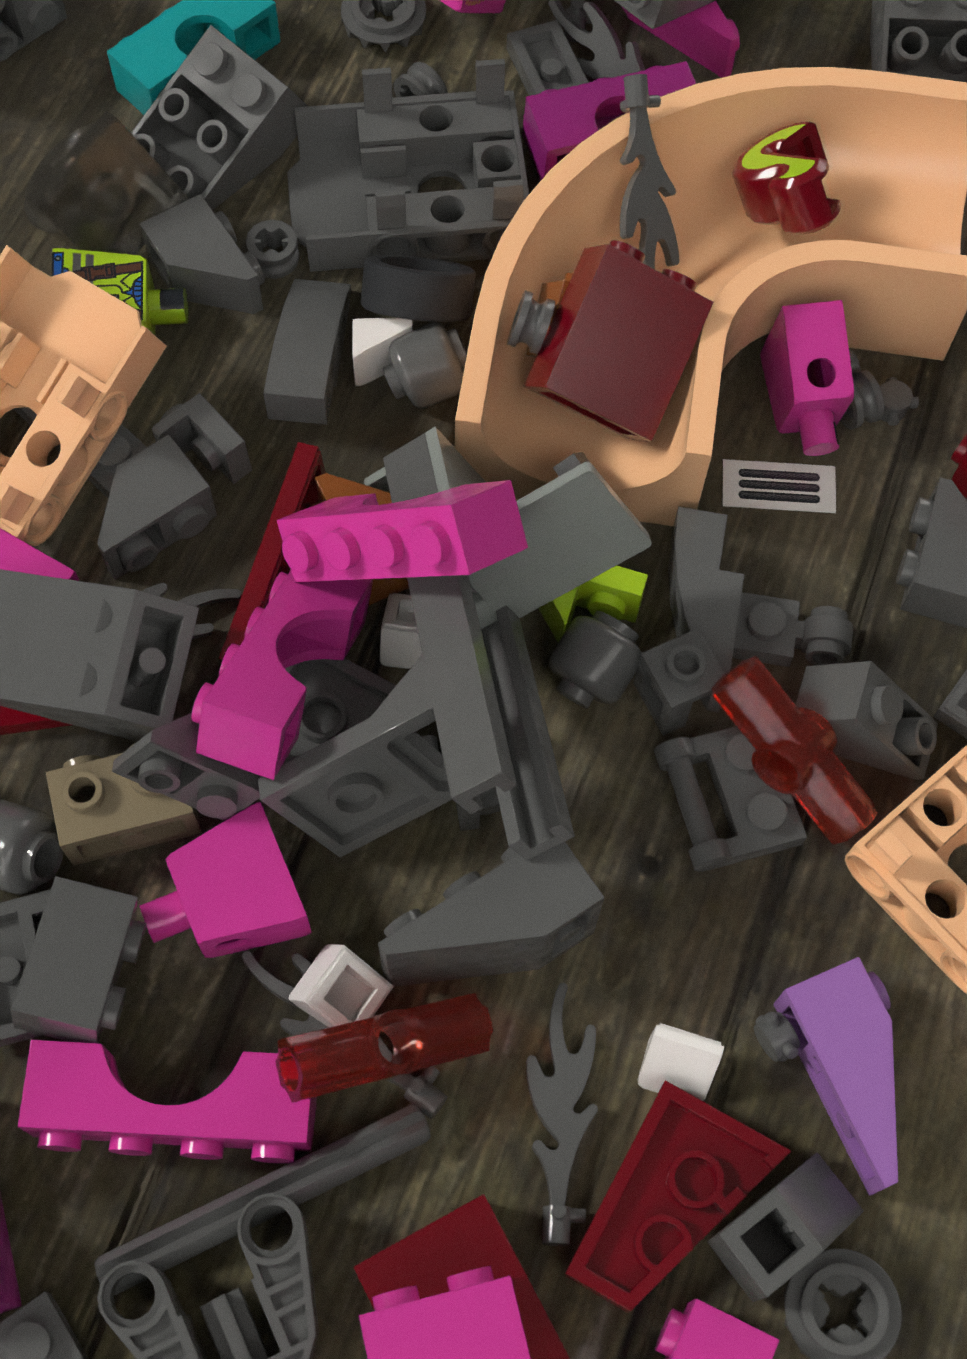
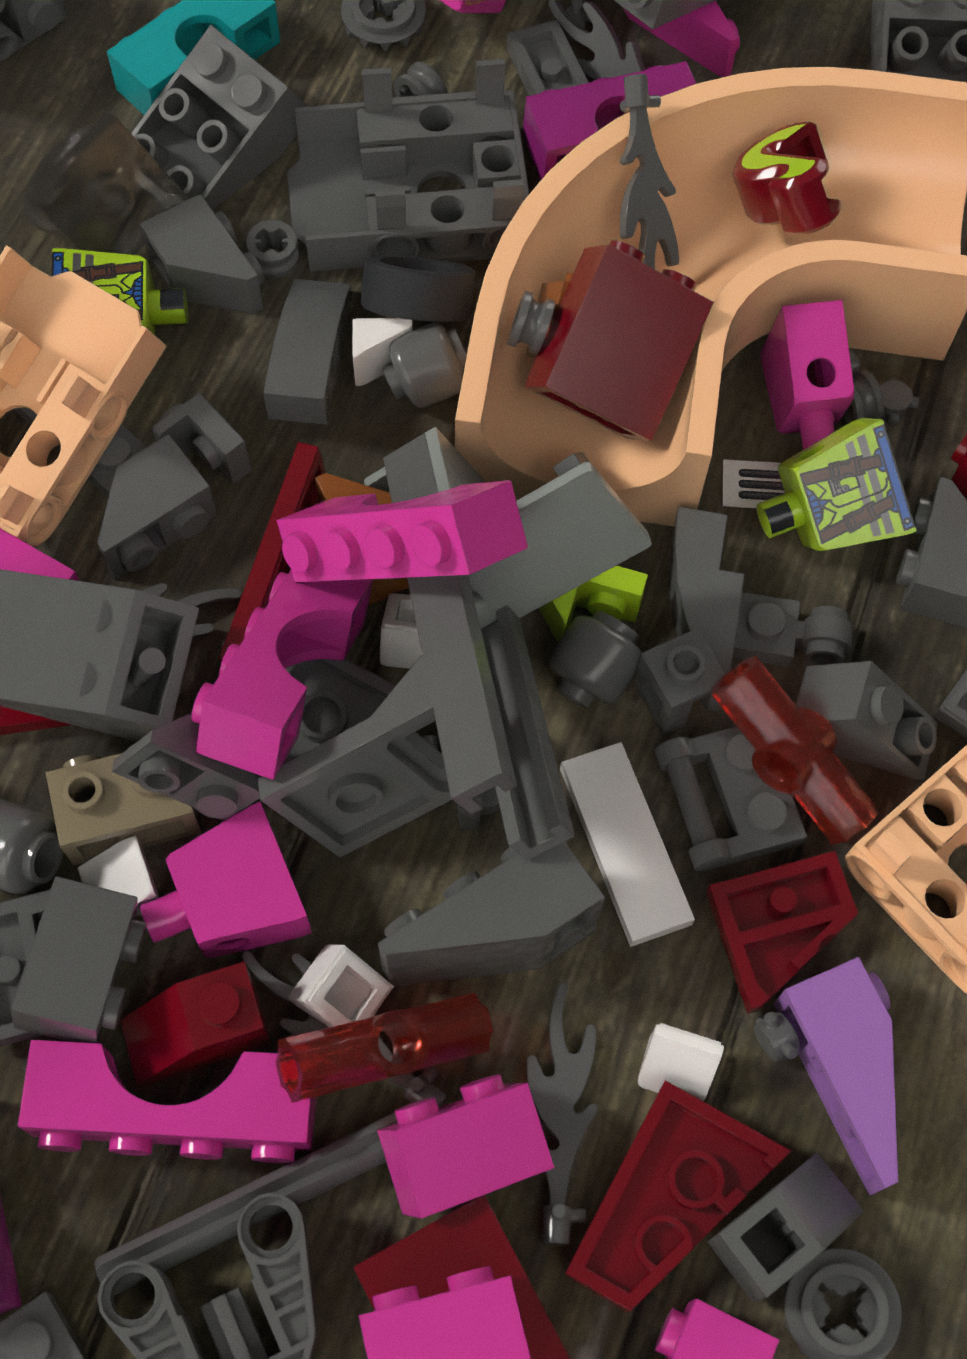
none -> white slope [78,835,159,916]
none -> dark red slope [120,961,272,1088]
none -> dark pink brick [377,1074,554,1219]
none -> white tile [560,742,695,947]
none -> dark red wing [706,851,858,1015]
none -> torso [757,418,917,551]

